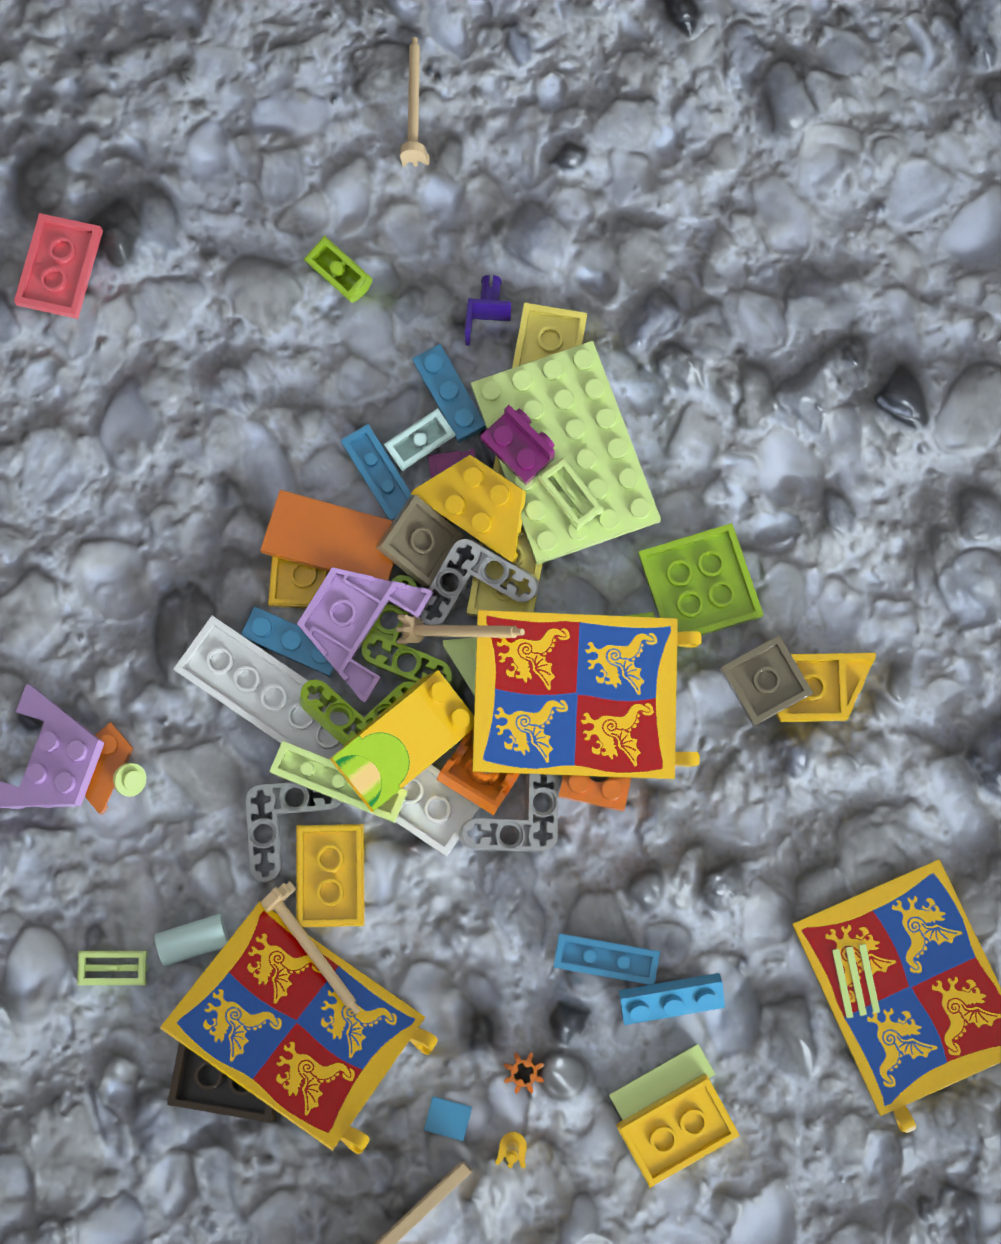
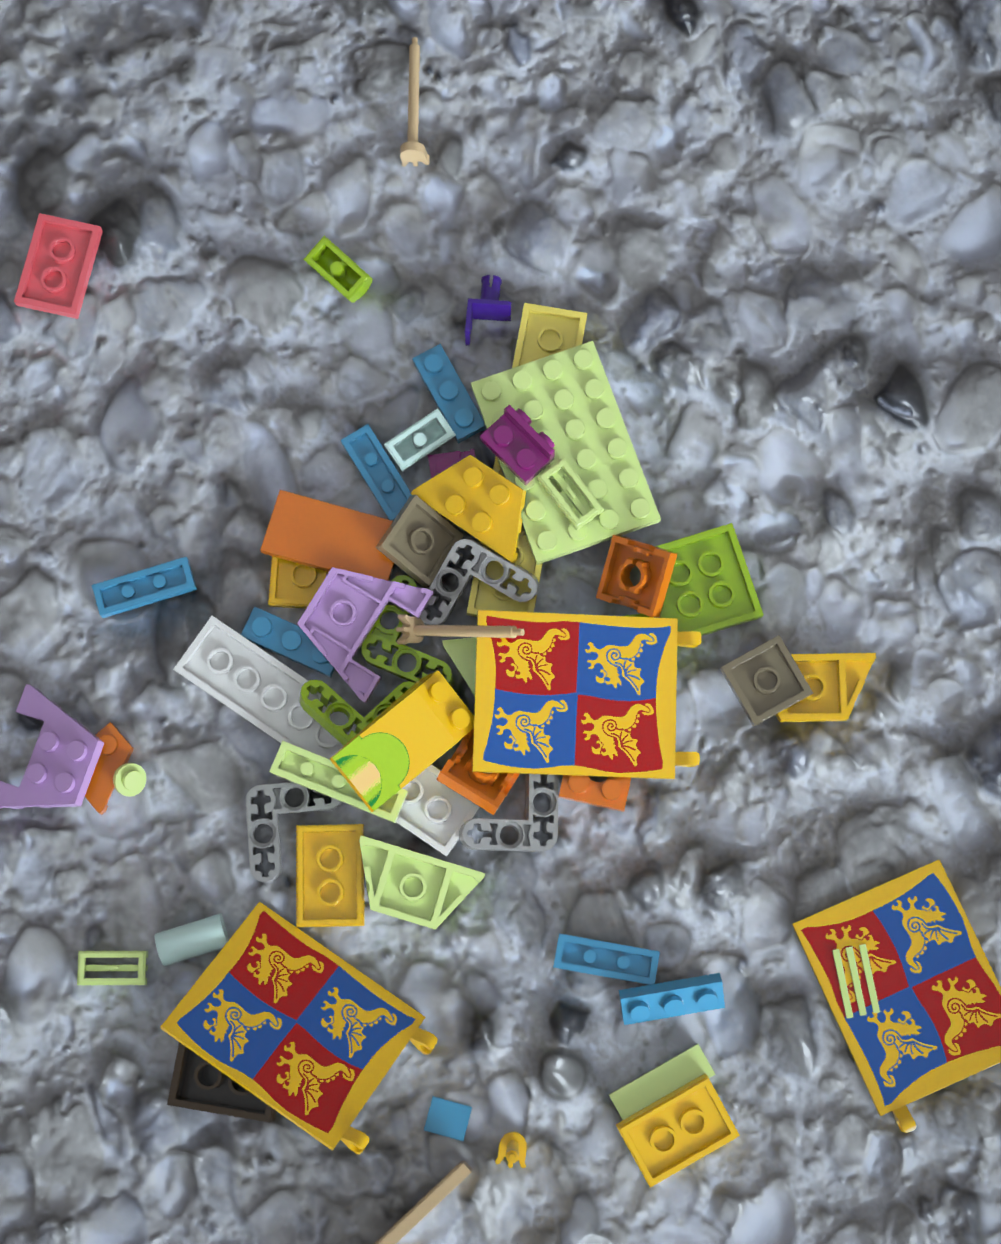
tan piece [260,881,360,1014] -> none
orange gear [504,1052,544,1094] -> none
none -> dark azure plate [92,557,197,618]
none -> yellowish green wing [359,835,485,930]
none -> orange brick [596,535,677,617]

